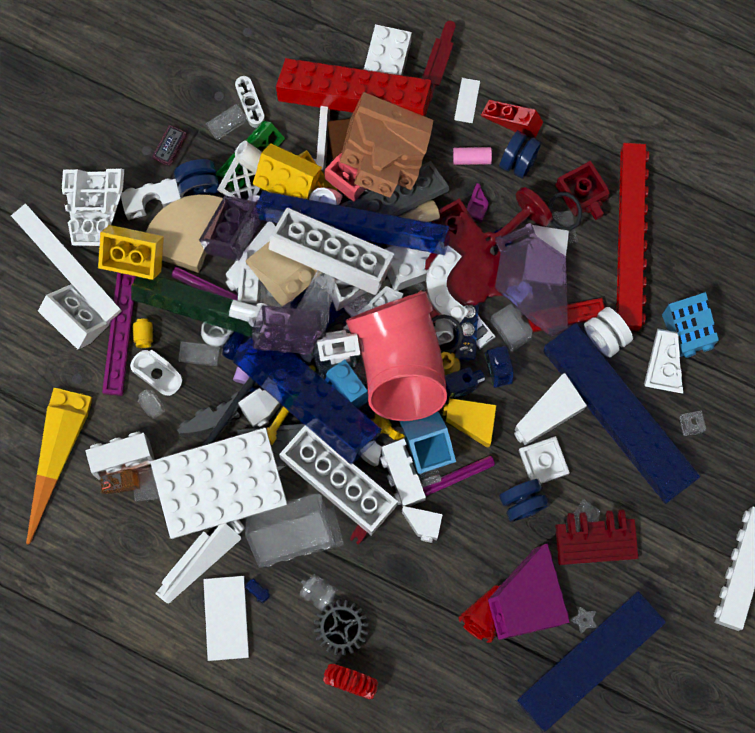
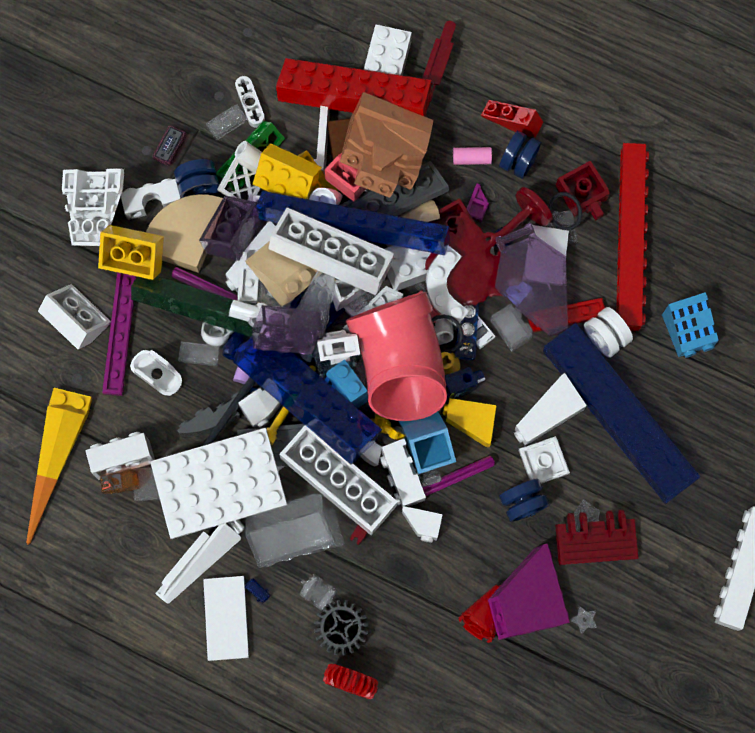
white tile [11,204,122,324] -> none
yellow brick [133,319,153,348] -> none
clear brick [137,389,165,419] -> none
white sticker [454,78,480,123] -> none
clear blue torso [484,346,514,388] -> none
clear blue brick [515,591,666,733] -> none
white wing [644,328,683,393] -> none
clear plate [679,410,706,436] -> none

